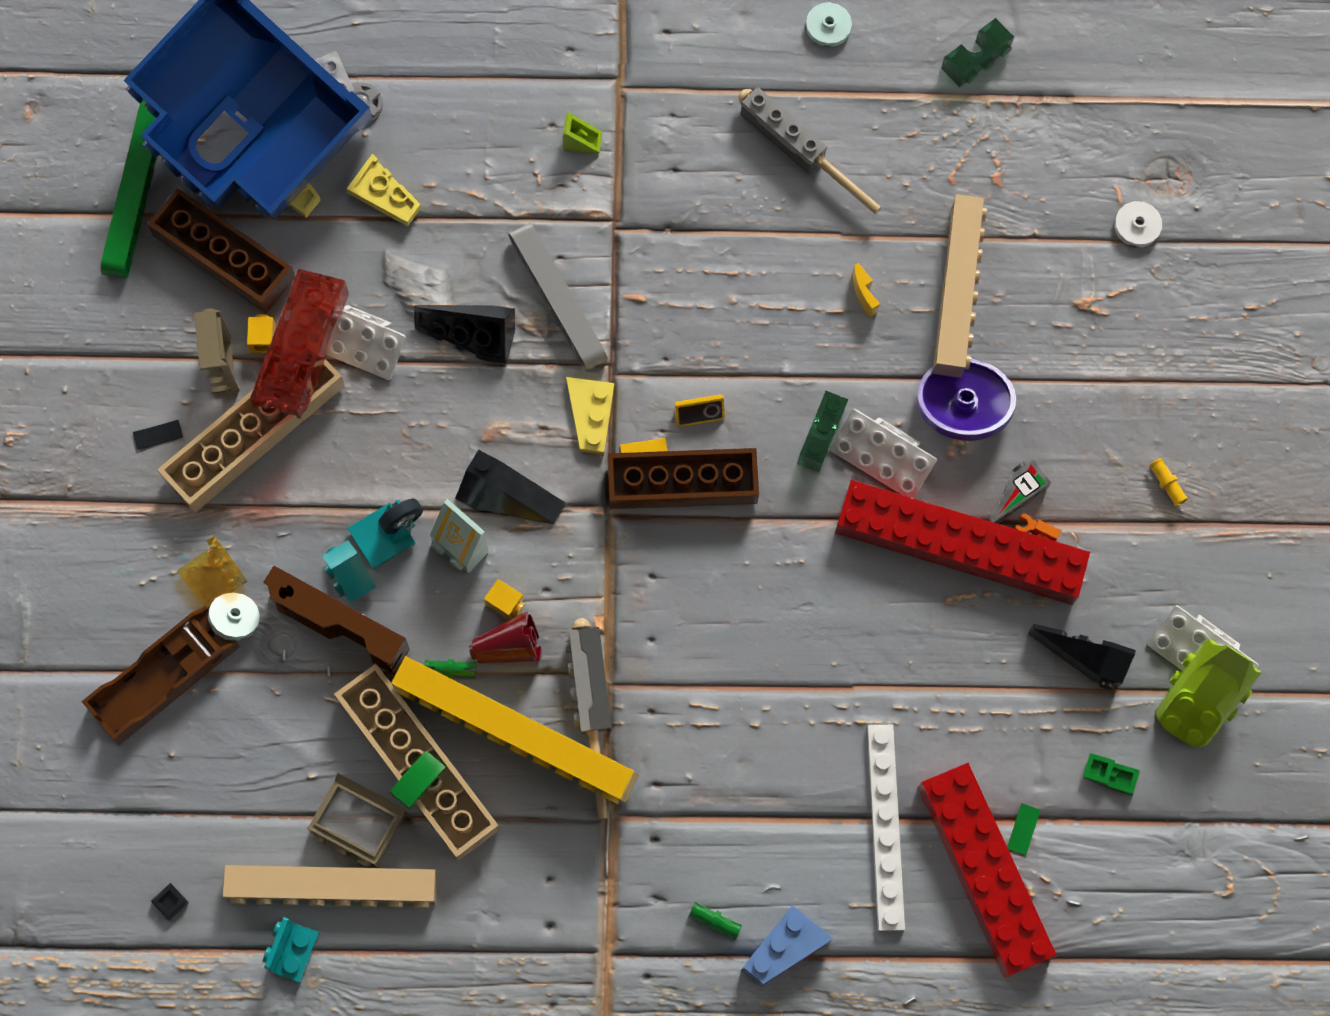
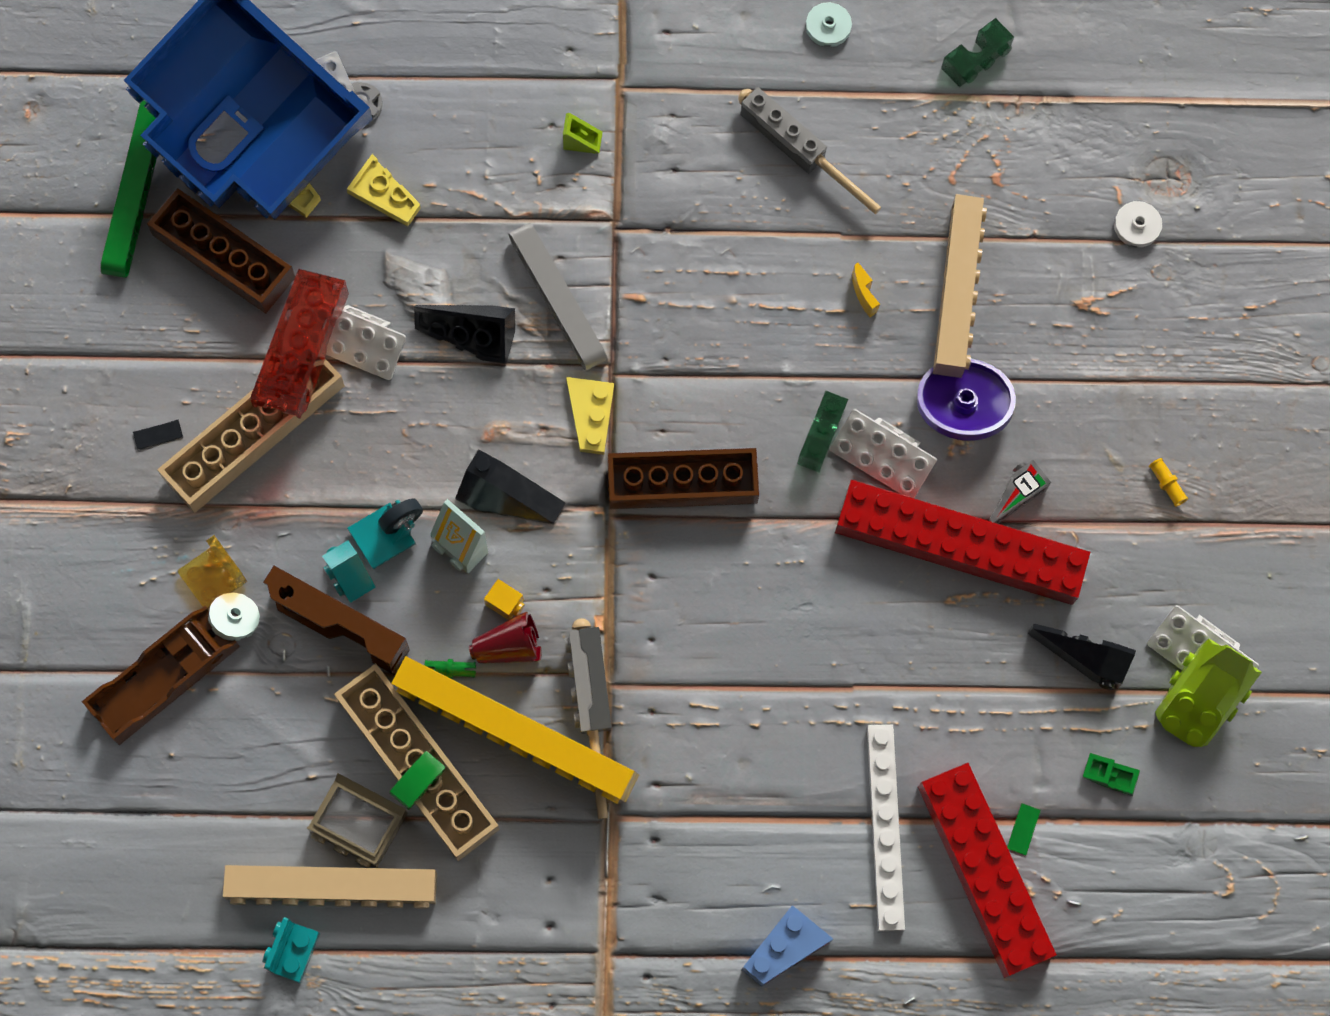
black tile [151,883,189,921] -> none
dark tan window [194,308,239,394] -> none
yellow brick [247,314,276,353] -> none
yellow sticker [620,438,668,453] -> none
slope [674,394,725,427] -> none
green pin [688,902,742,940] -> none
orange plate [1014,514,1062,541] -> none

